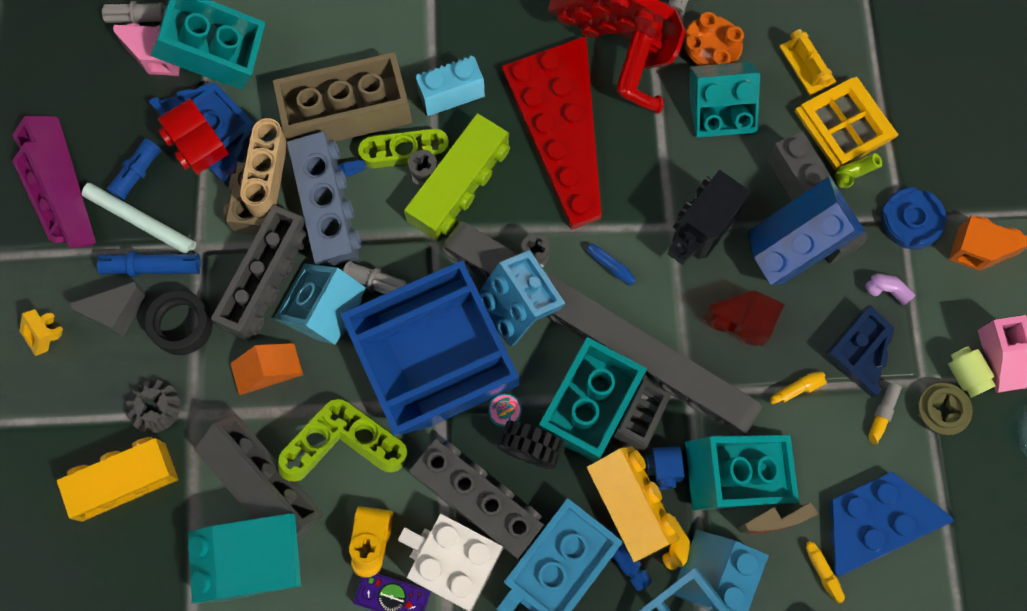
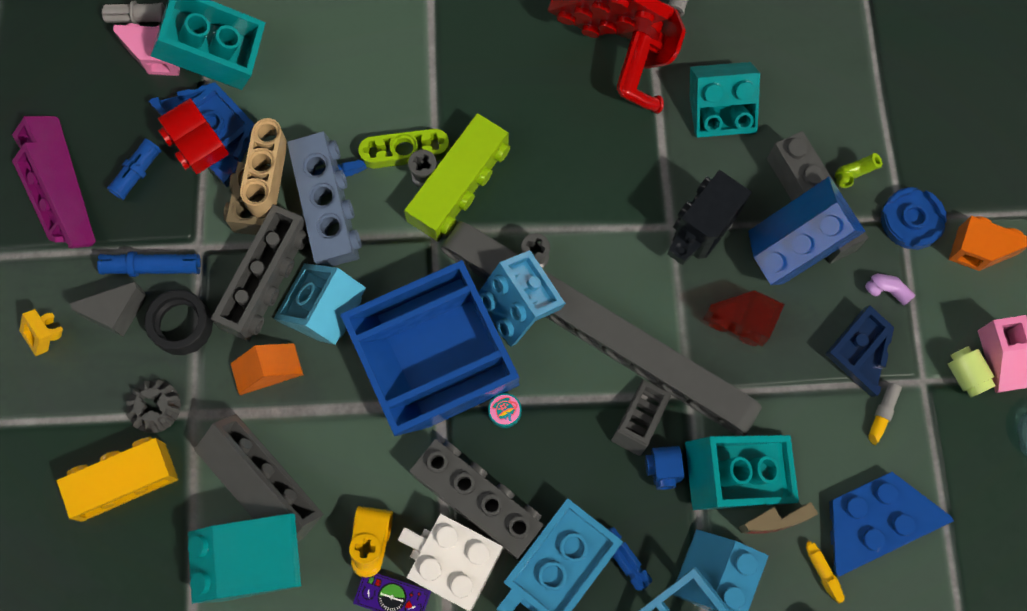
light aqua piece [82,183,196,254] -> none
dark tan brick [273,52,412,142] -> none
lime beam [278,399,407,482] -> none
light grey axle [343,261,406,294] -> none
medium azure brick [416,55,485,116] -> none
black tyre [497,420,564,469] -> none
red wing [502,36,602,230] -> none
teal brick [538,337,647,463] -> none
blue piece [587,243,636,286] -> none
yellow brick [587,446,680,562] -> none
yellow arm [662,516,690,570] -> none
orange dish [683,12,744,66] -> none
yellow piece [770,371,827,404] -> none
yellow hinge [779,29,836,95] -> none
yellow piece [794,76,898,170] -> none
olive gear [917,383,973,435] -> none

